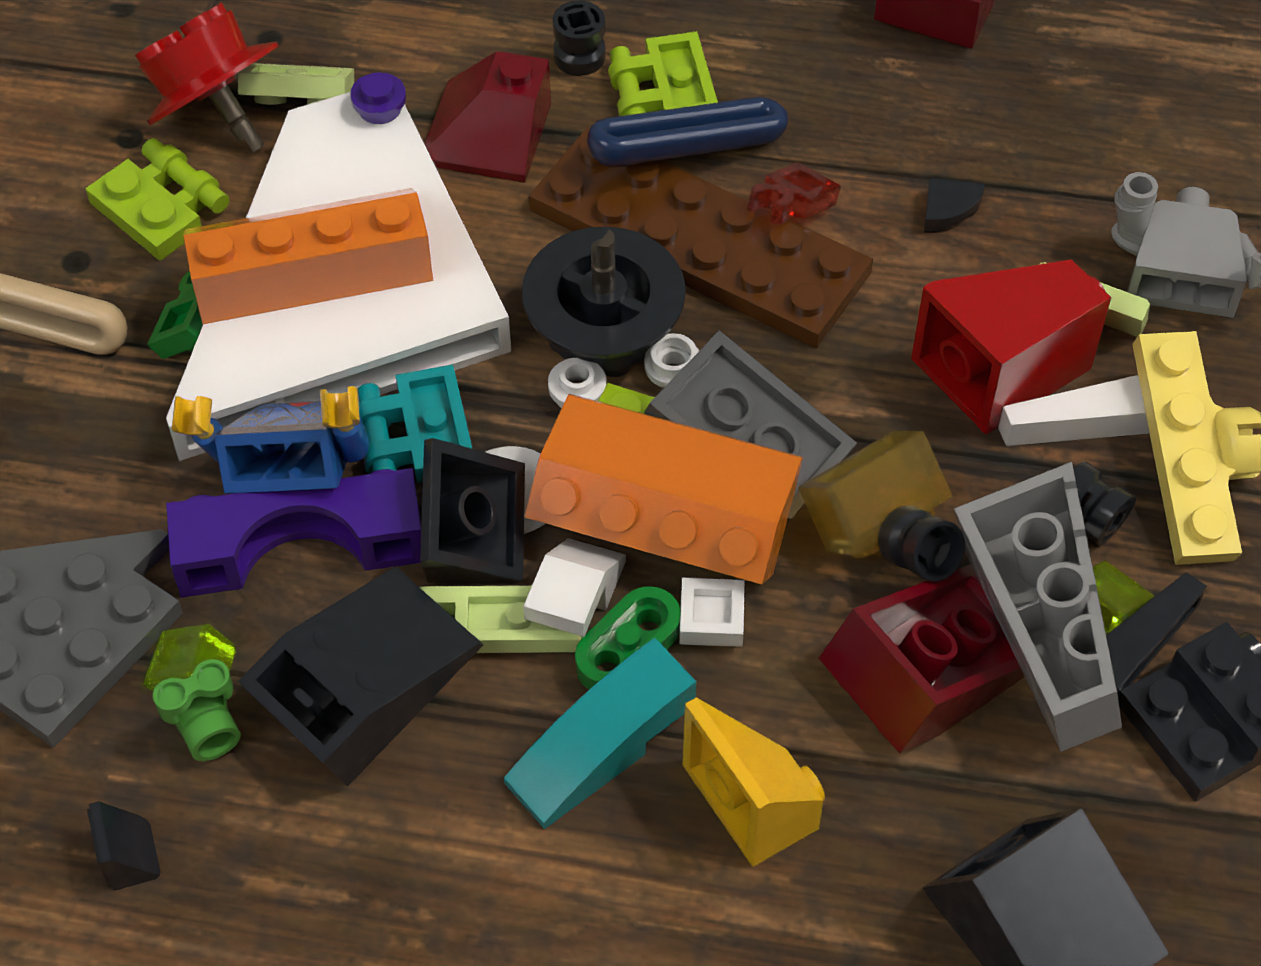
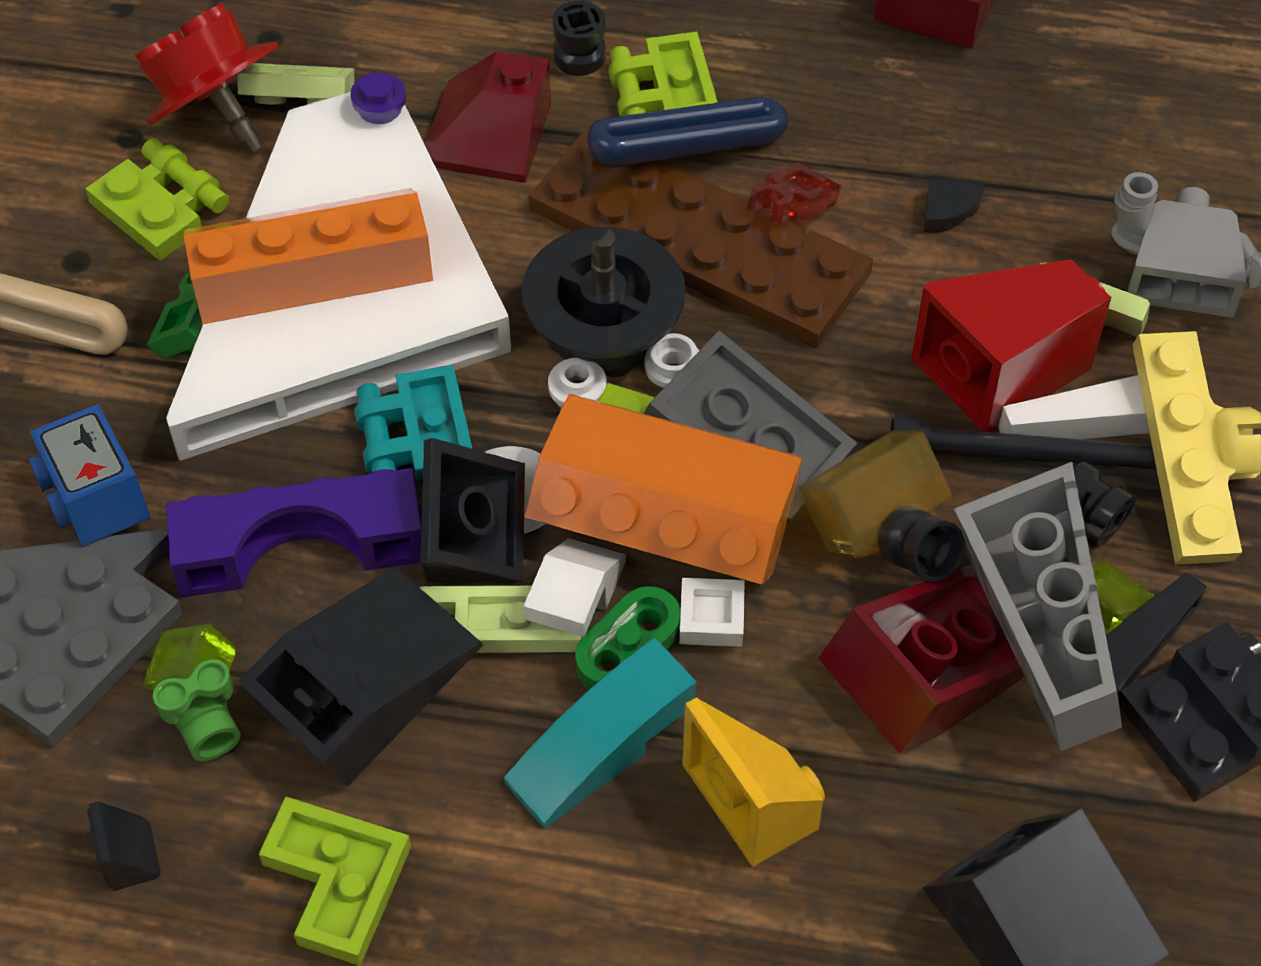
blue torso [172,386,369,494] -> none
none -> blue brick [28,404,151,547]
none -> lime plate [259,797,411,966]
none -> black piece [889,412,1156,469]

